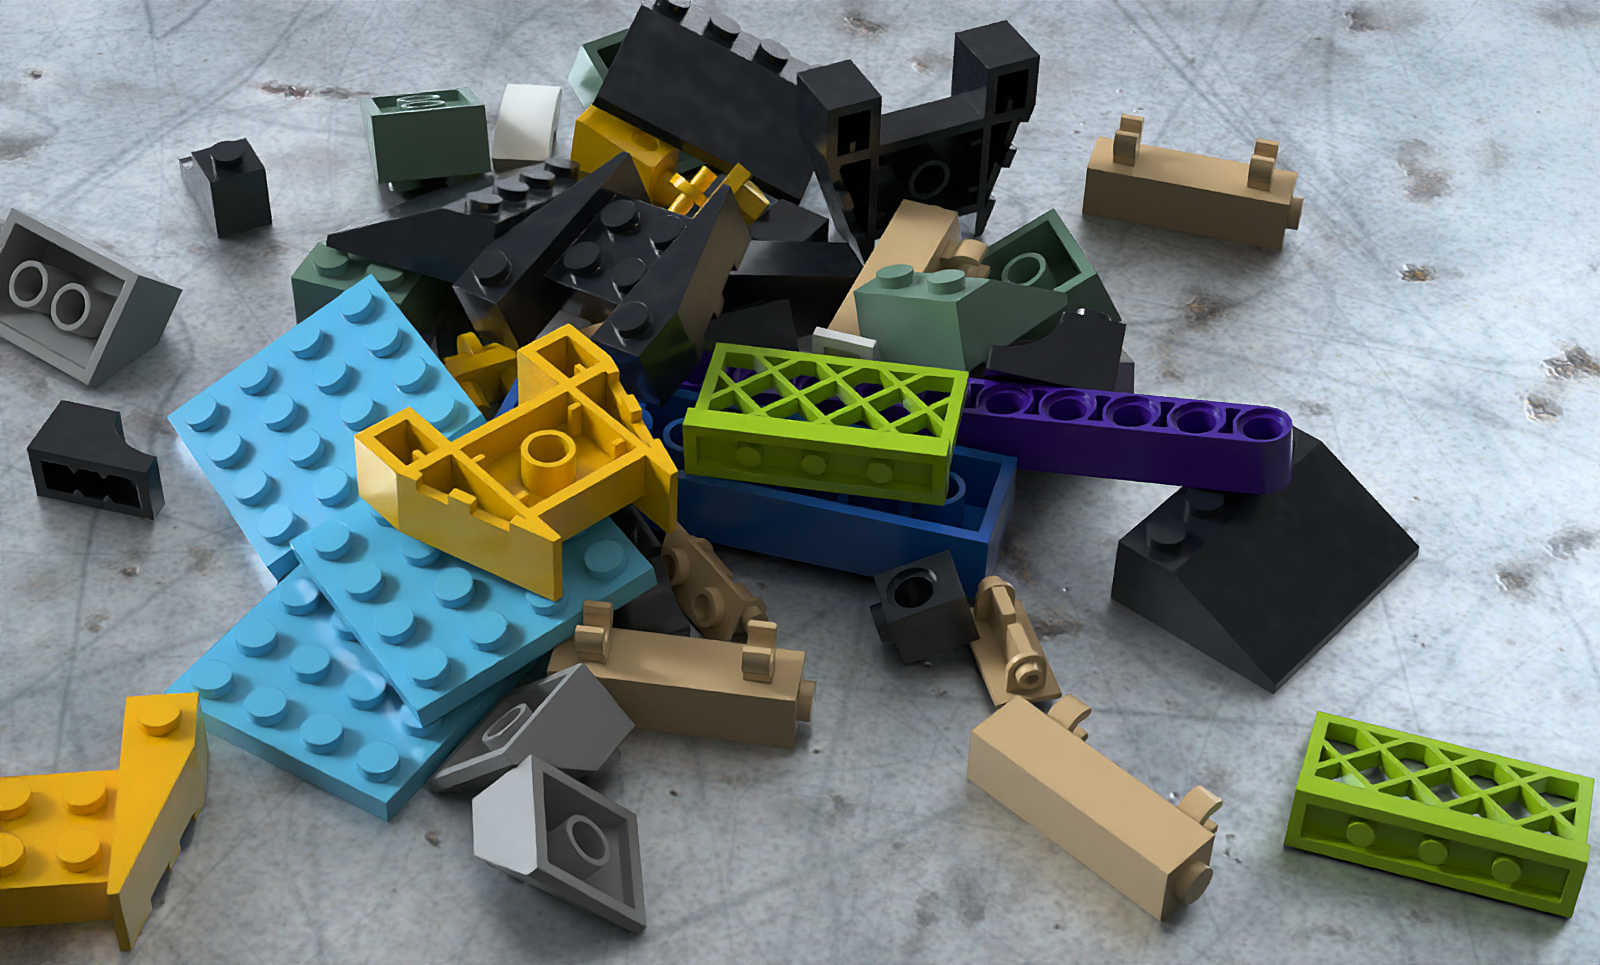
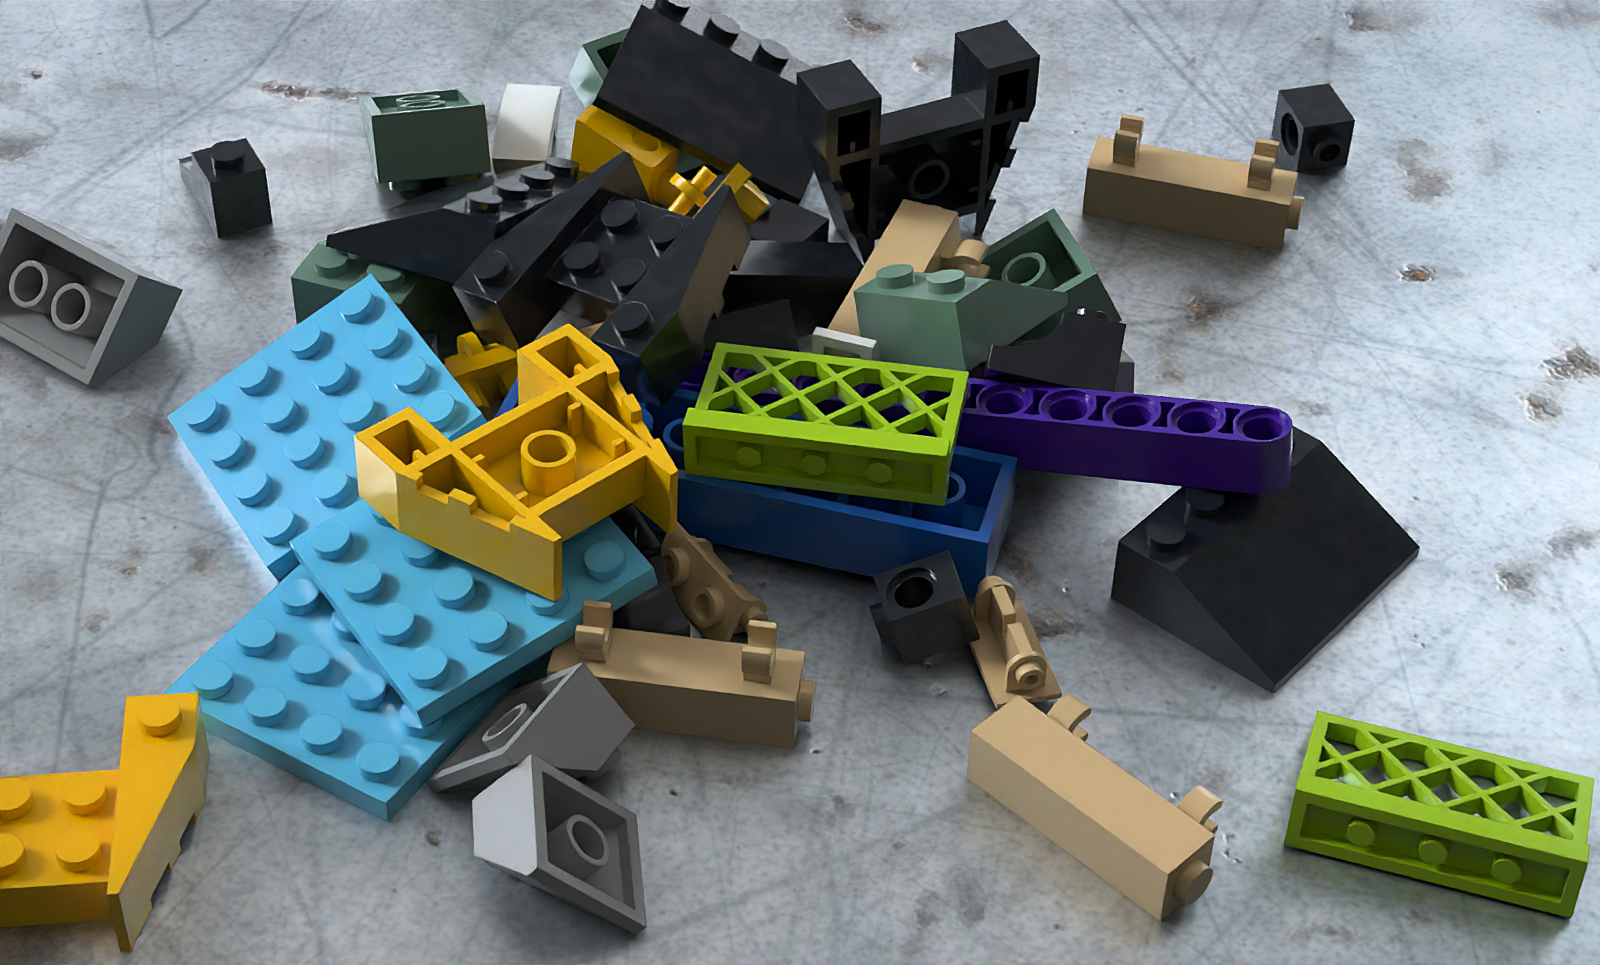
black arch [27,400,165,520] -> none
none -> black brick [1271,83,1355,172]

